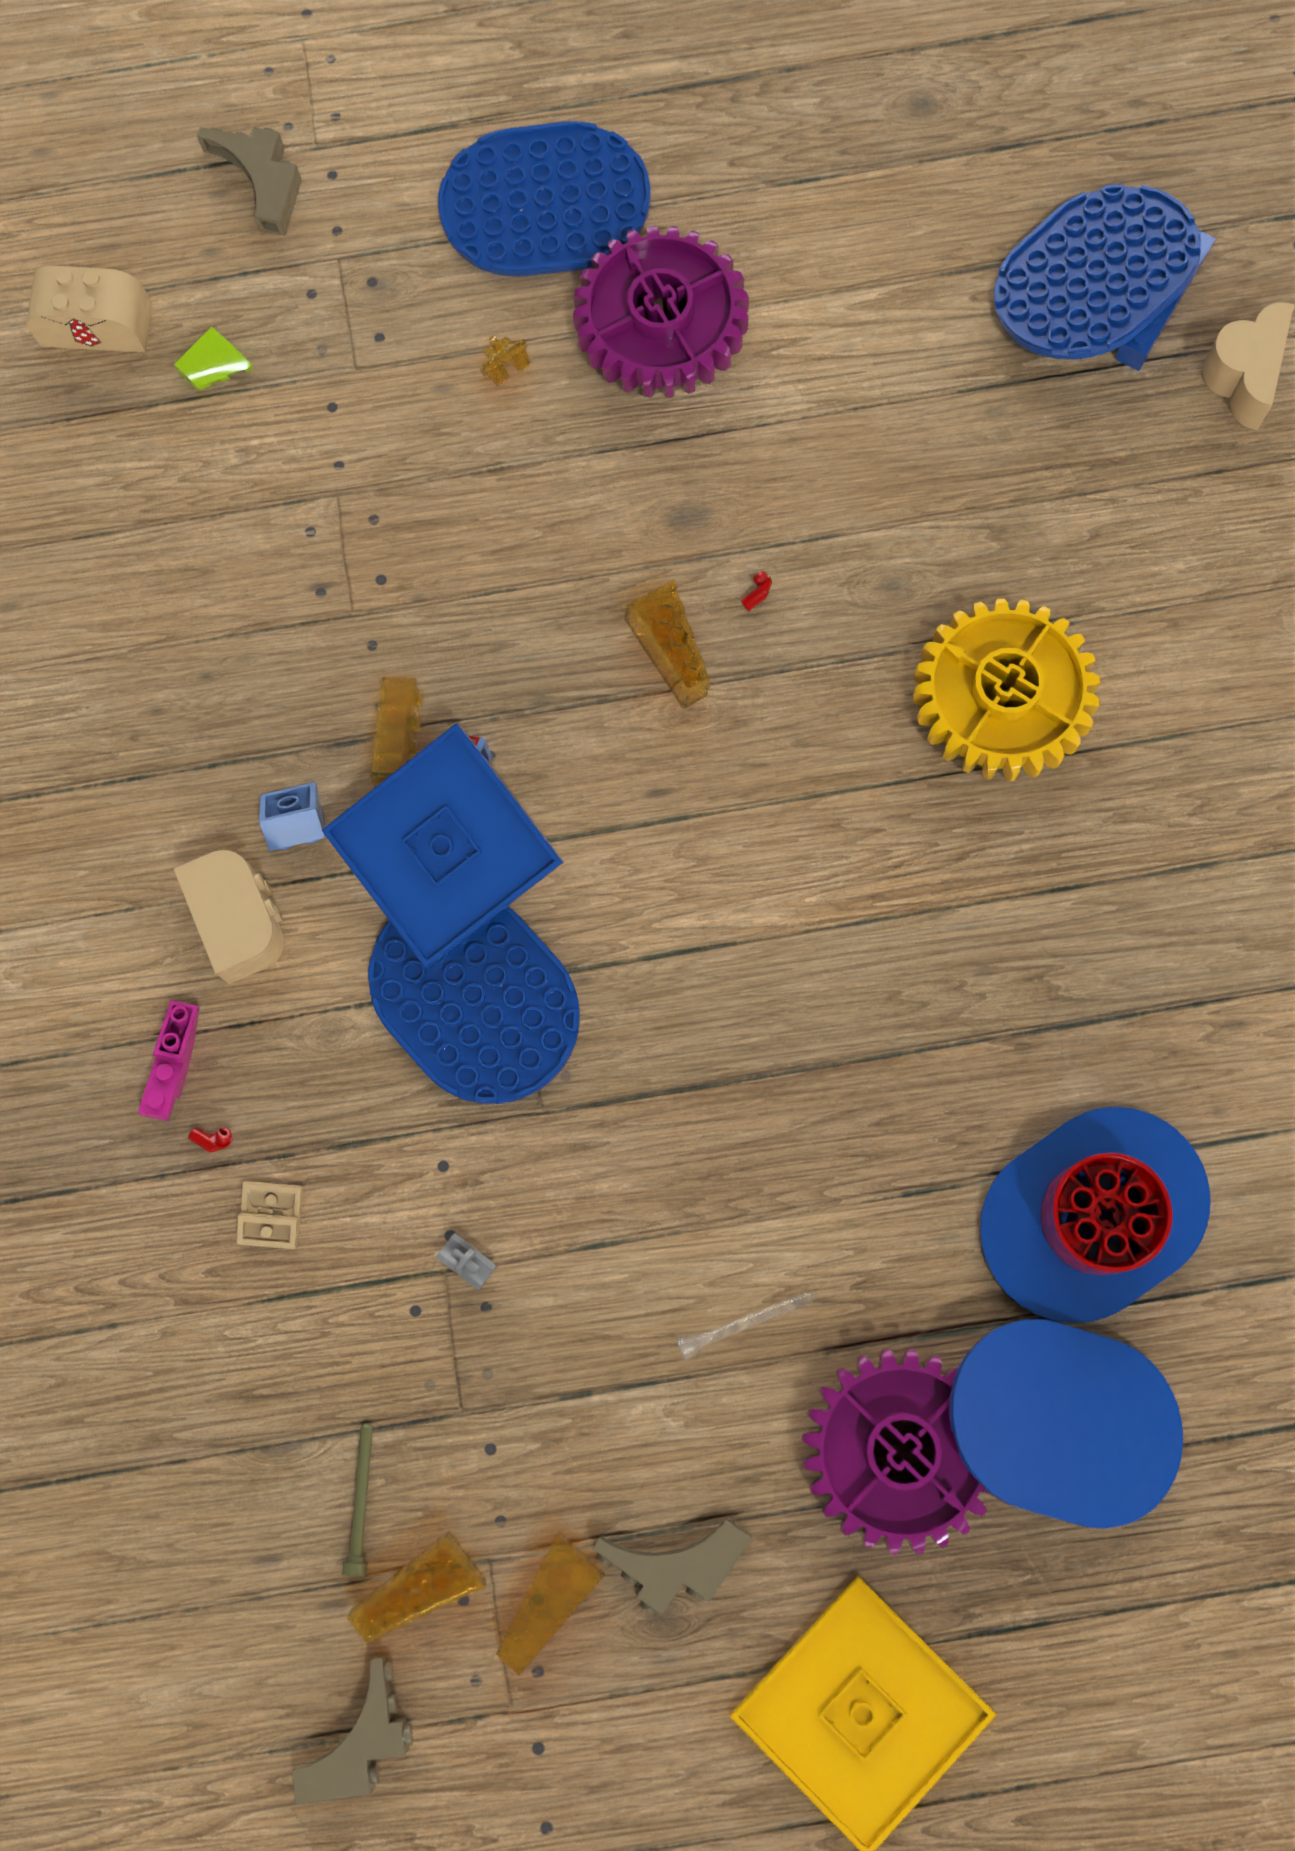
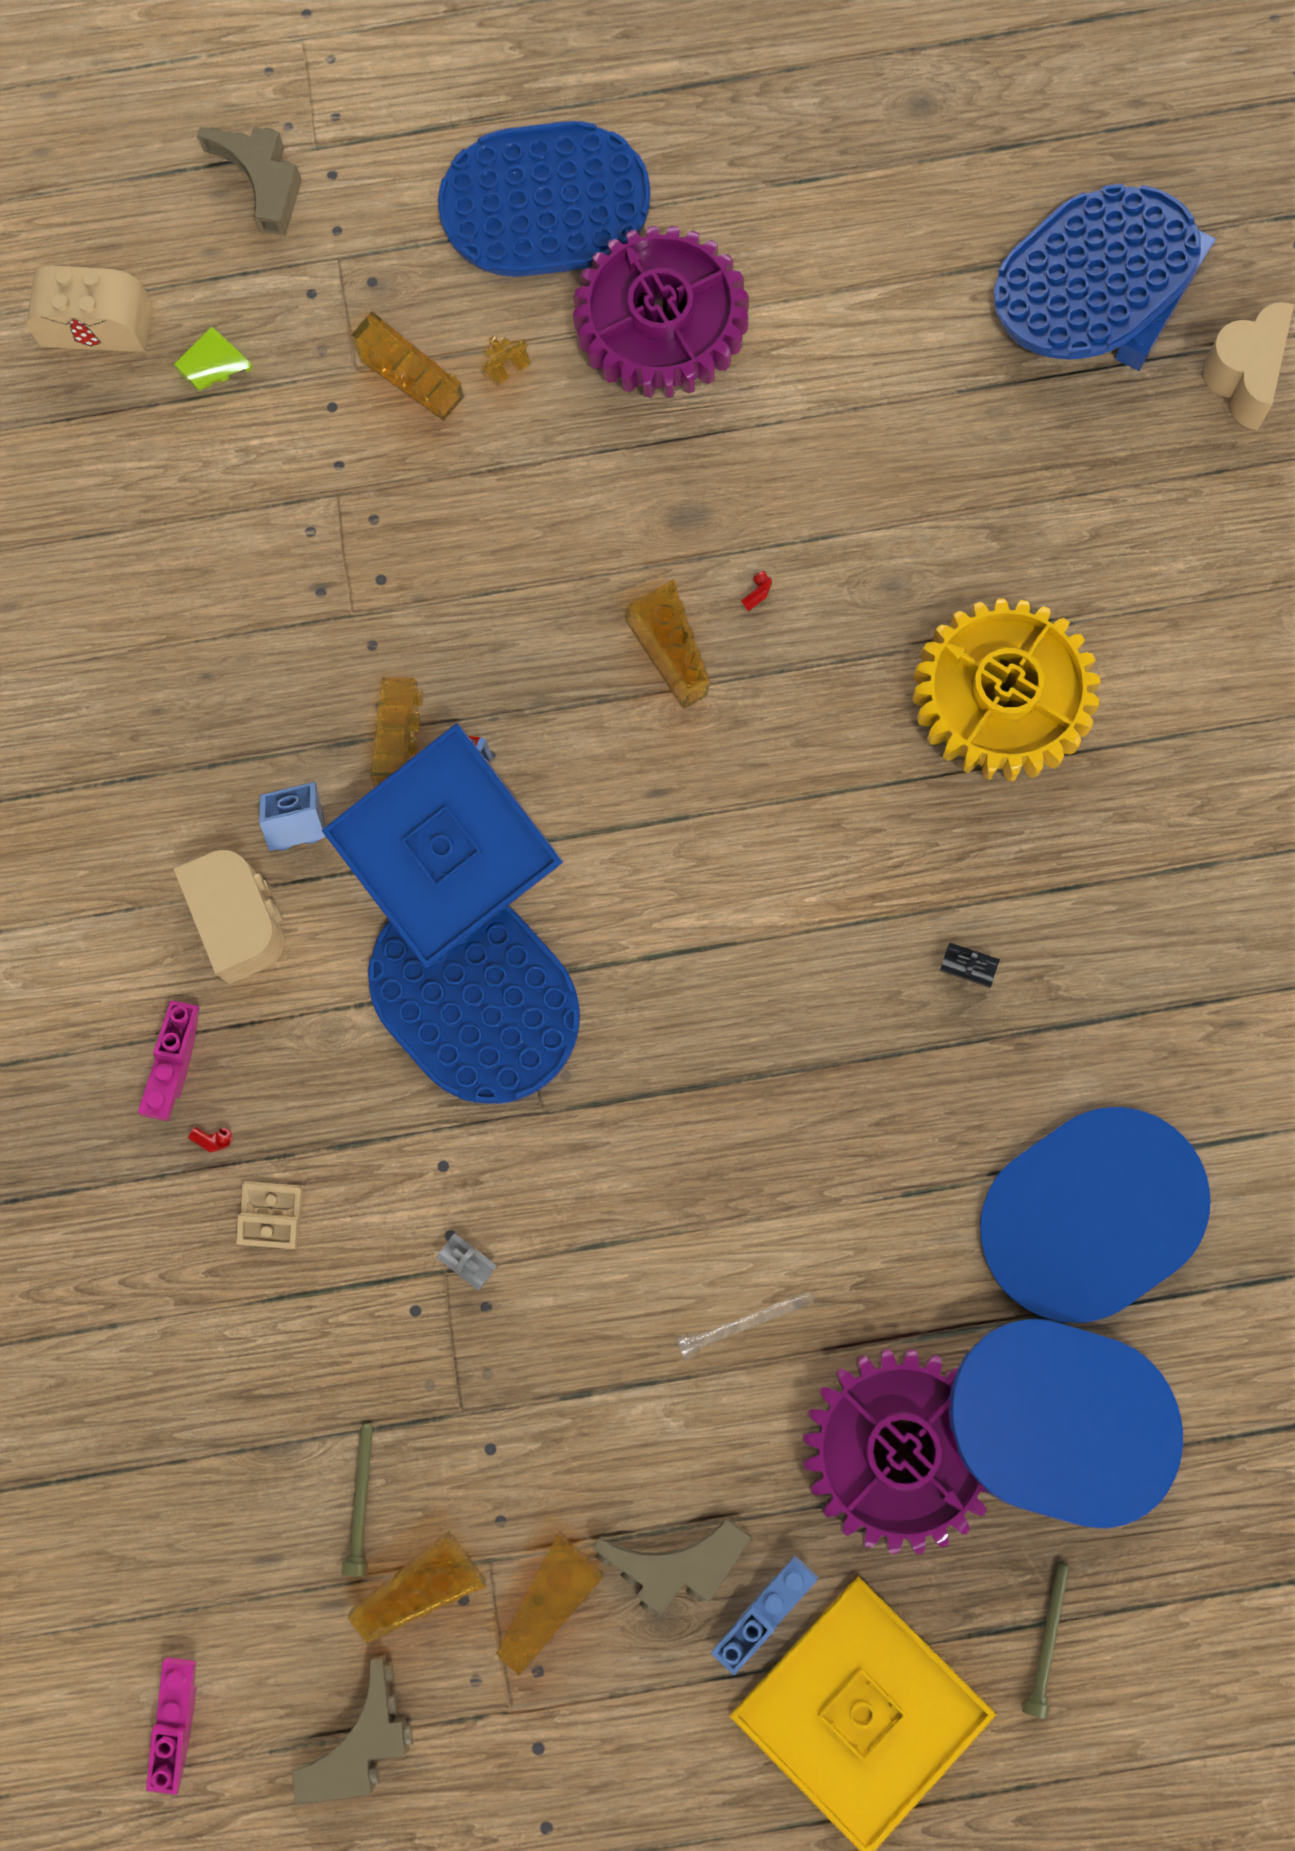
red wheel [1041,1153,1173,1275] -> none
none -> dark pink slope [146,1657,197,1795]
none -> clear yellow wedge [351,311,464,421]
none -> medium blue slope [711,1556,818,1675]
none -> black hips [940,942,1000,988]
none -> olive piece [1022,1561,1069,1719]

